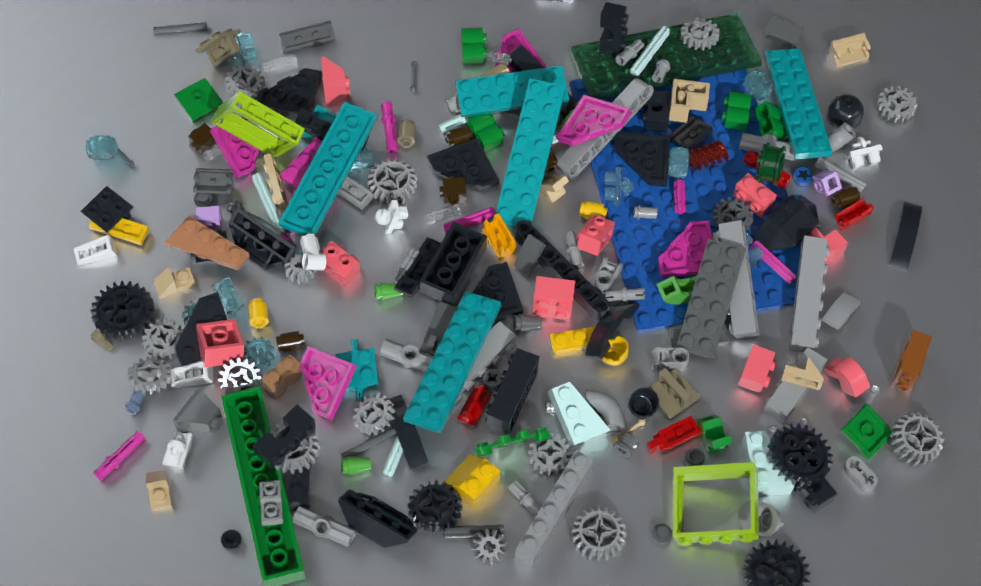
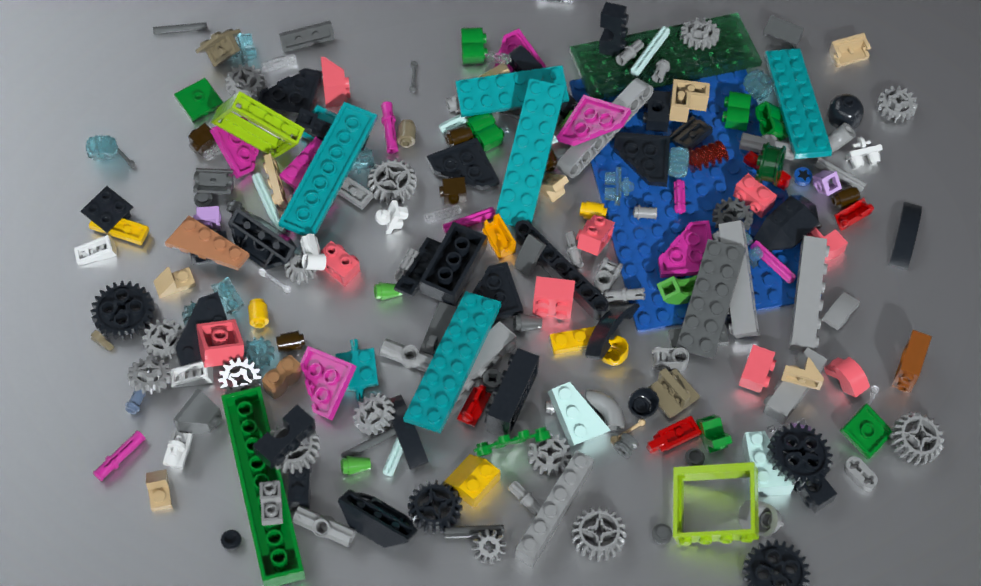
none -> clear hinge [259,268,291,294]

